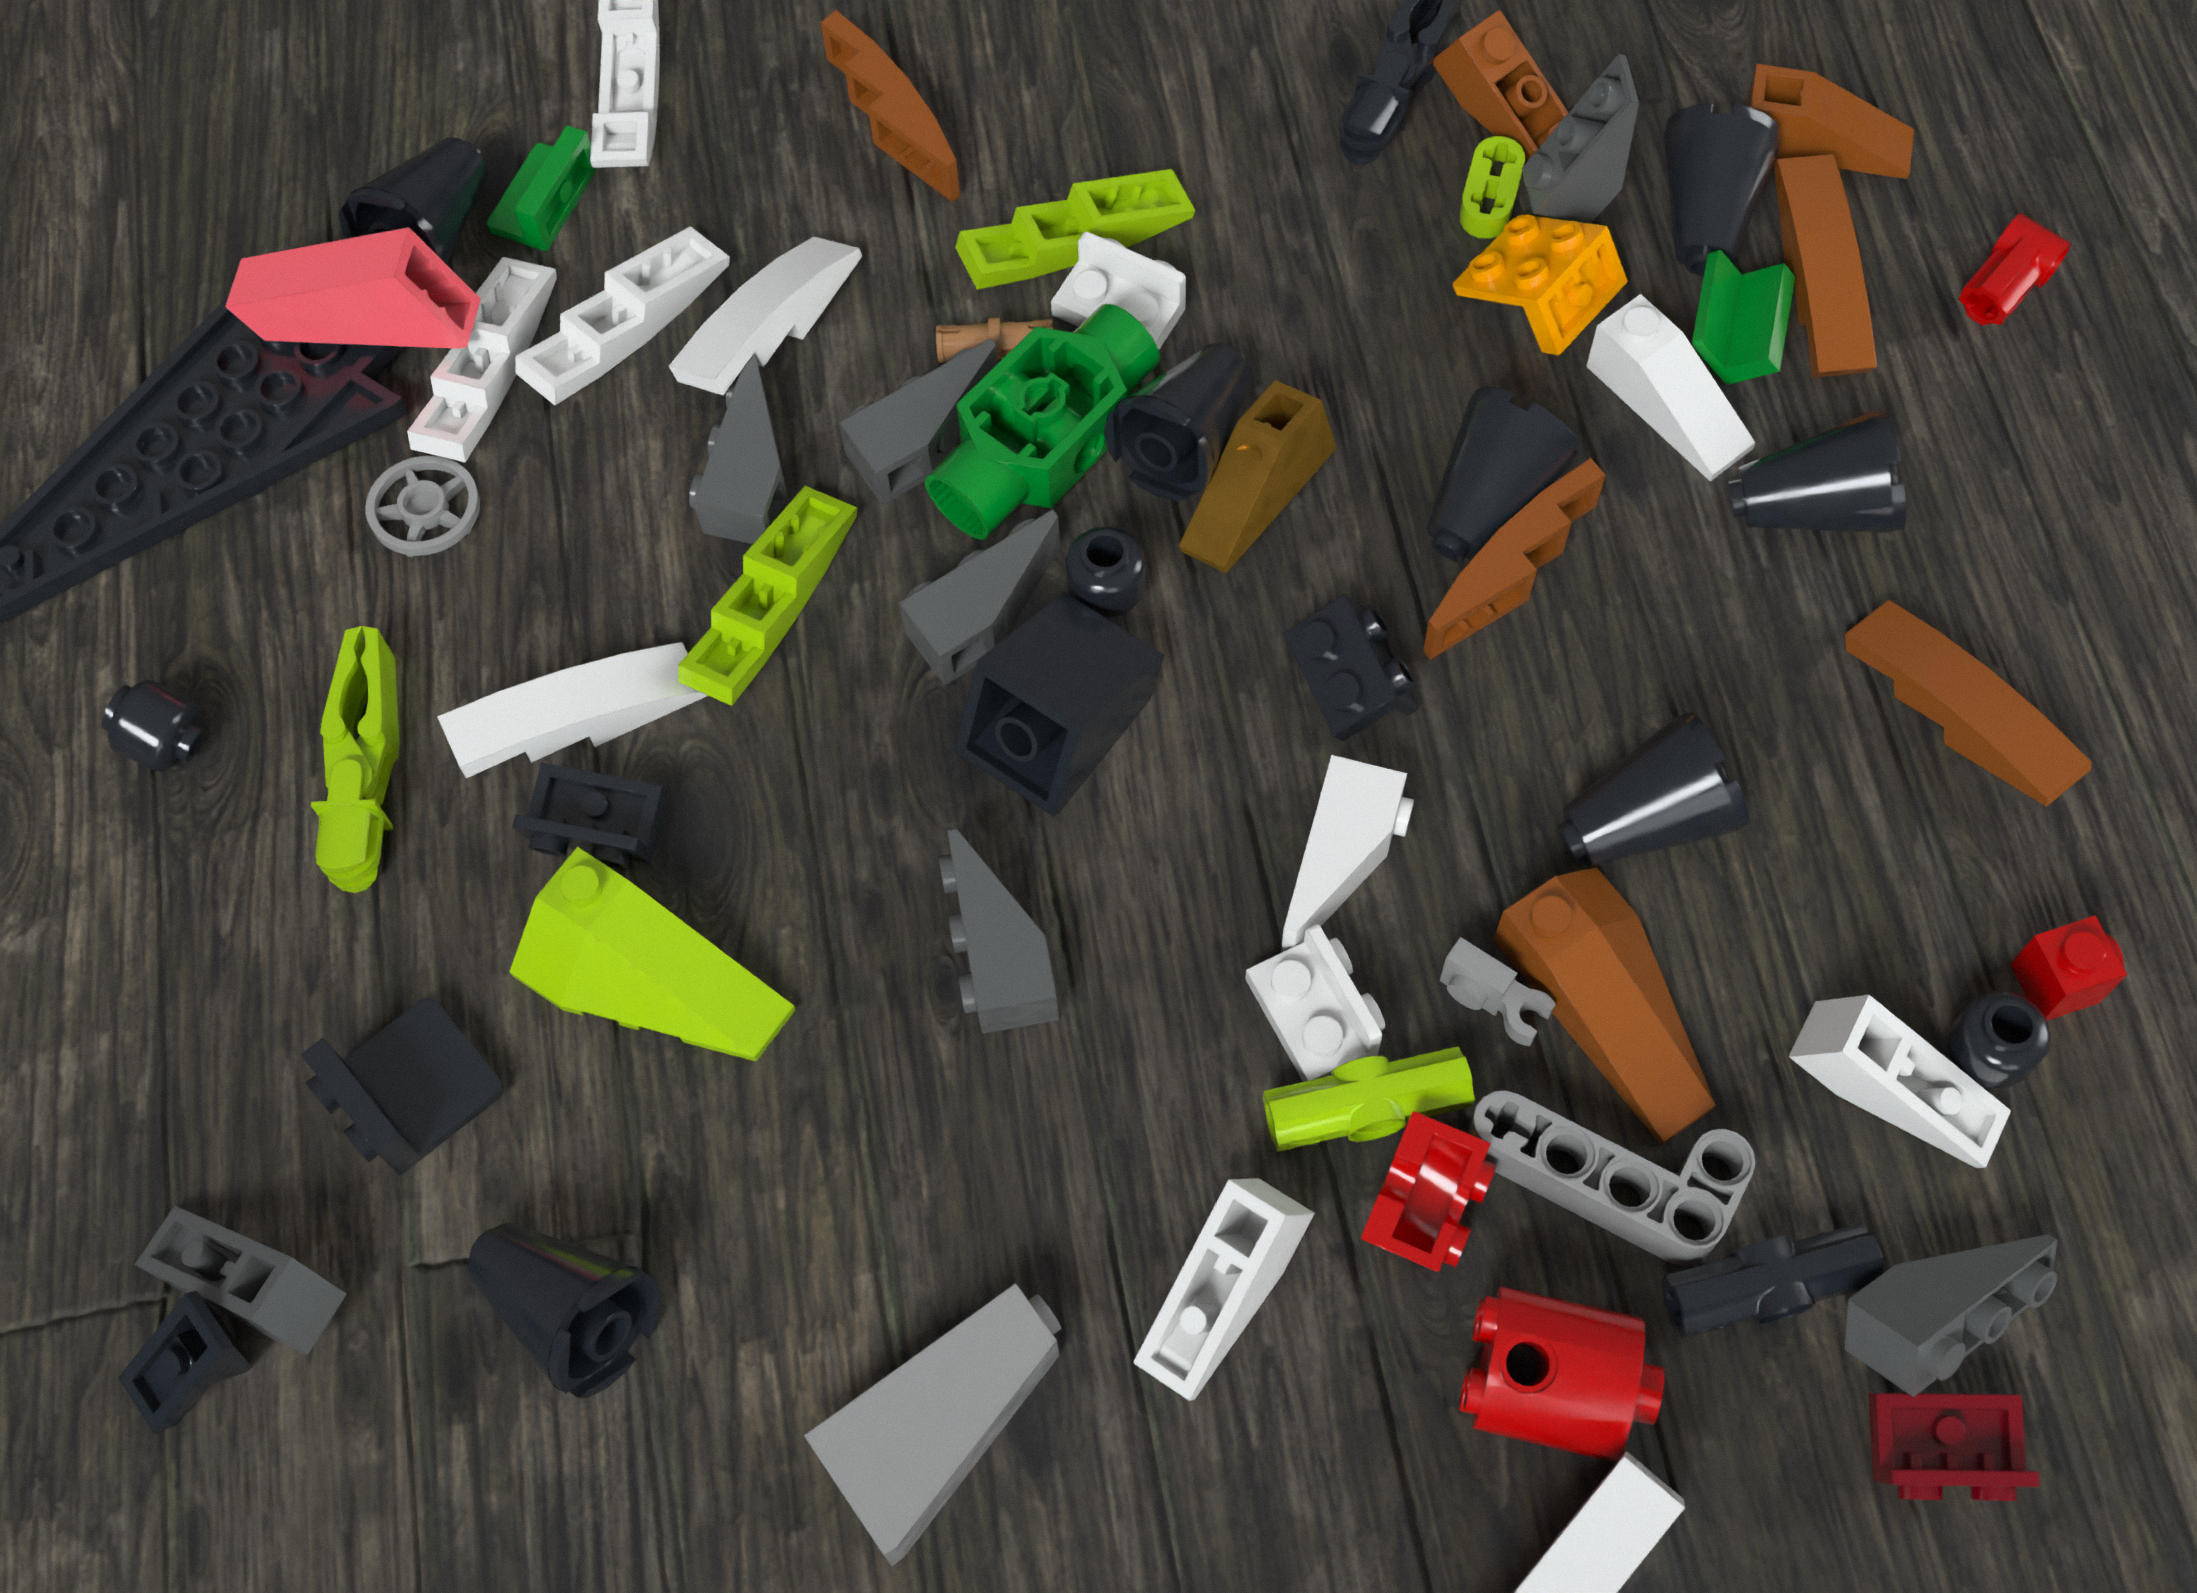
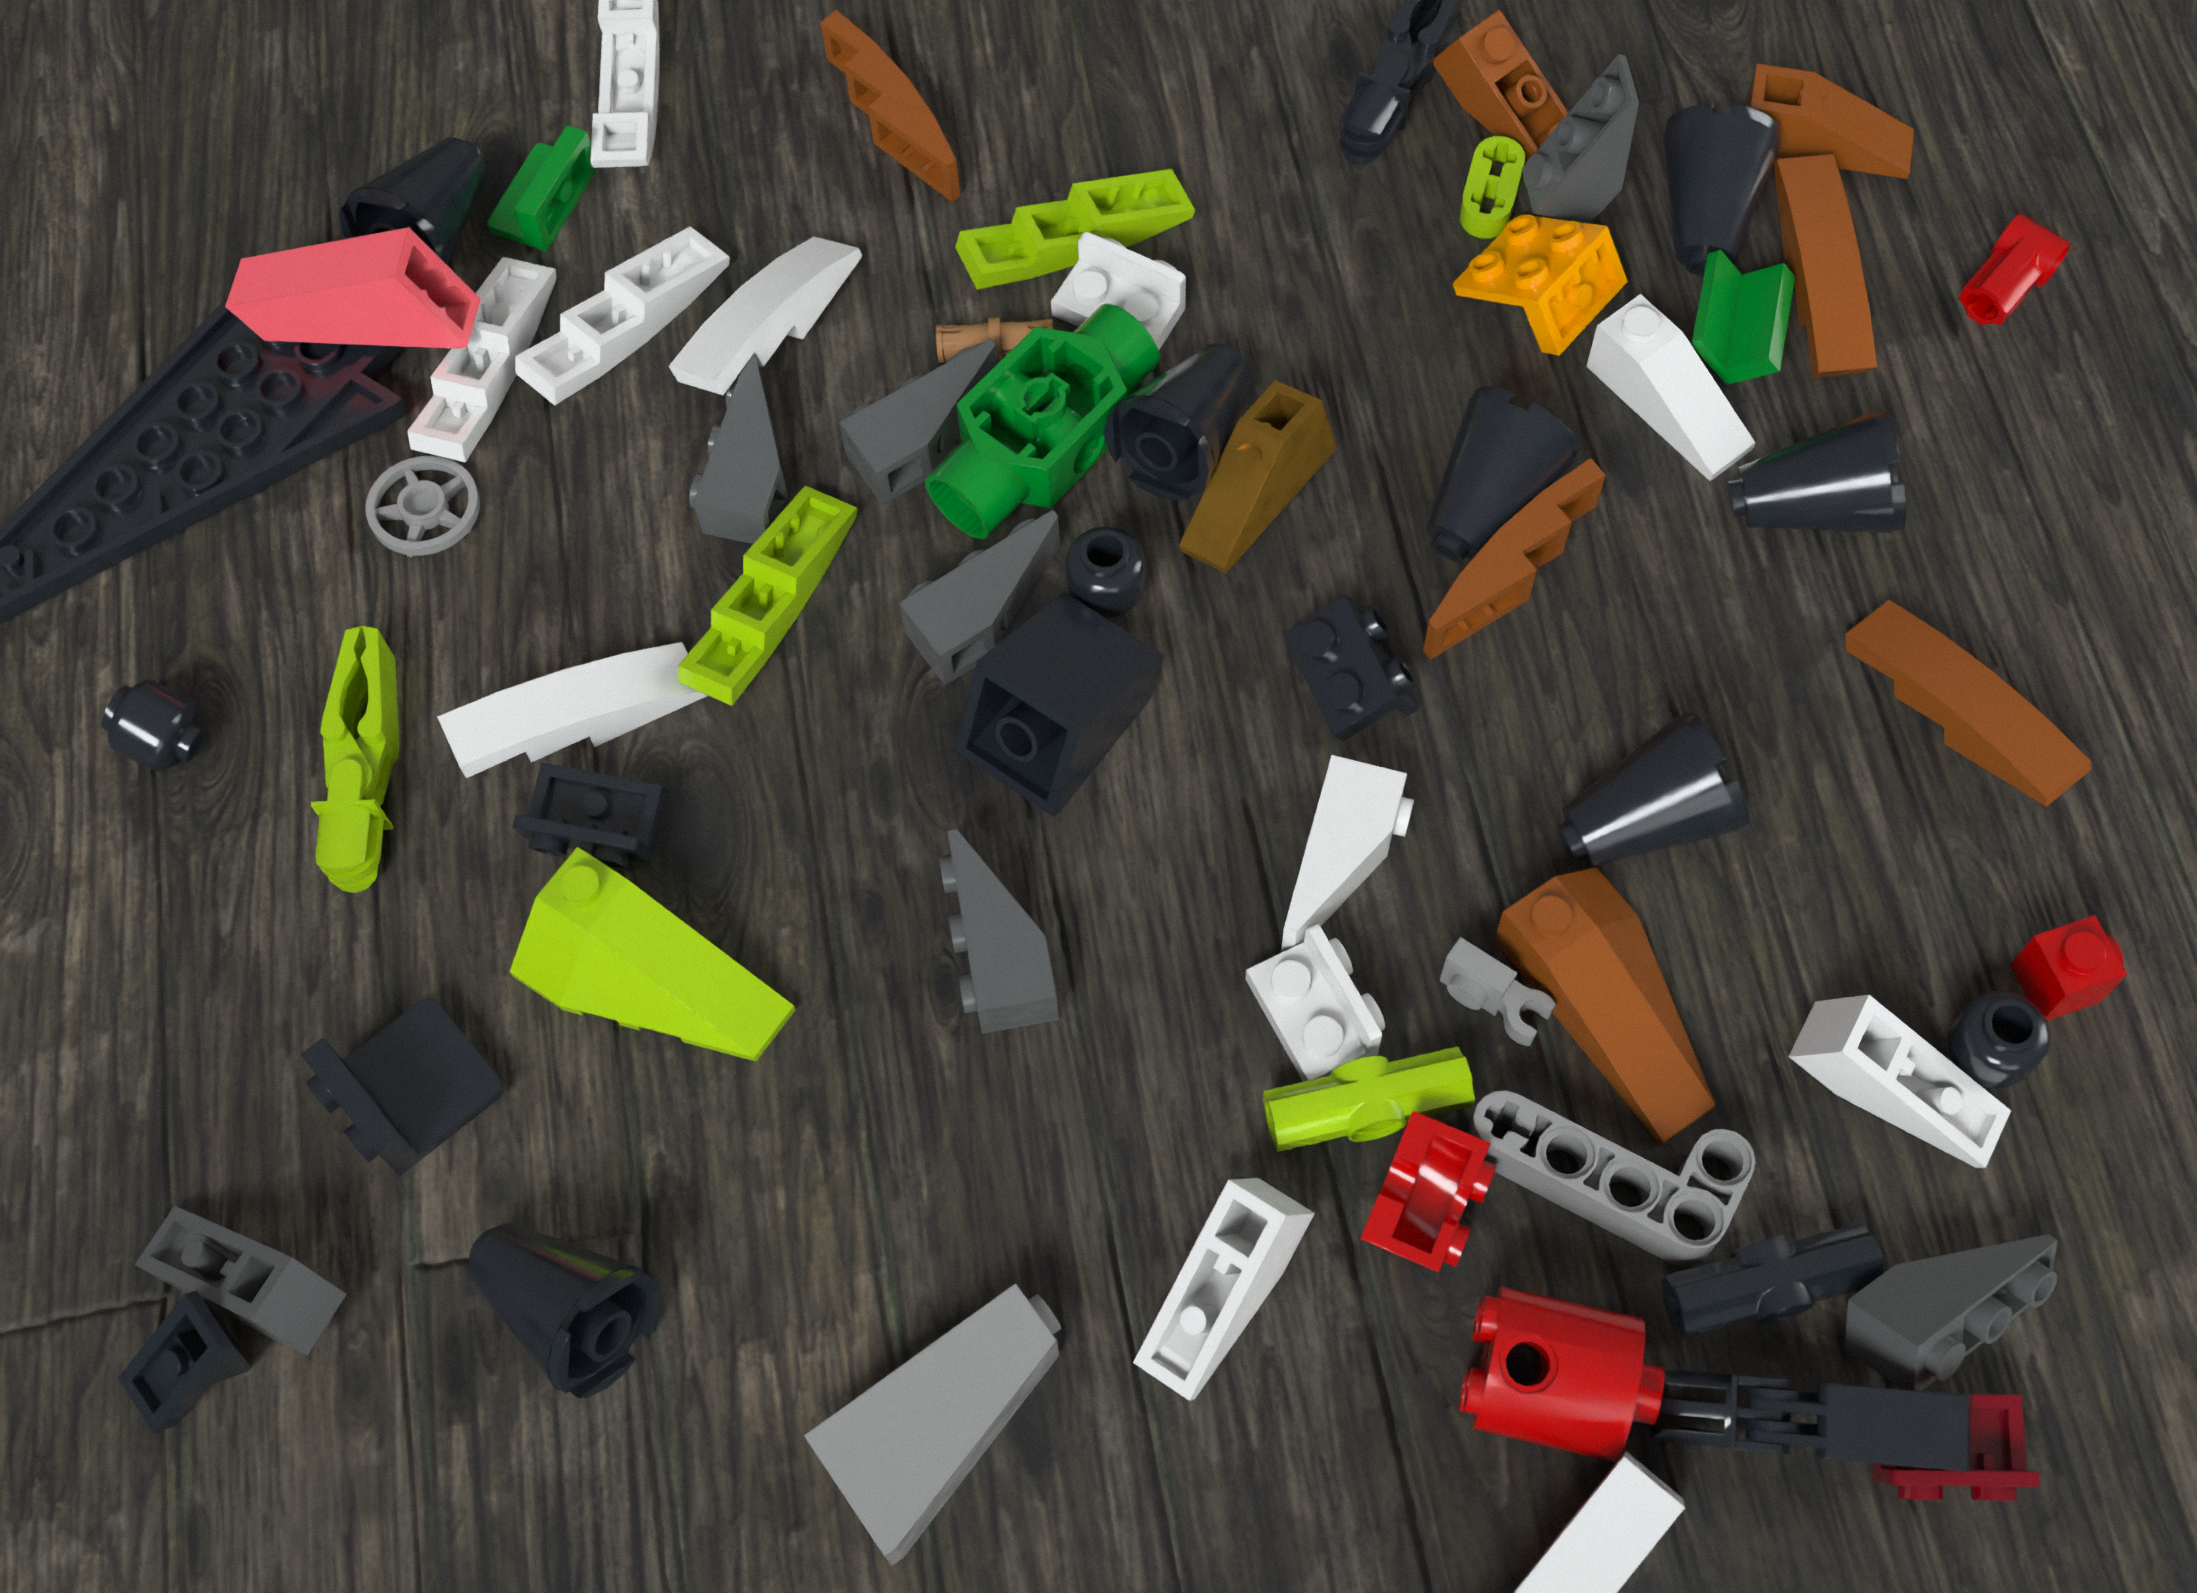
none -> black arm [1651,1369,1972,1472]

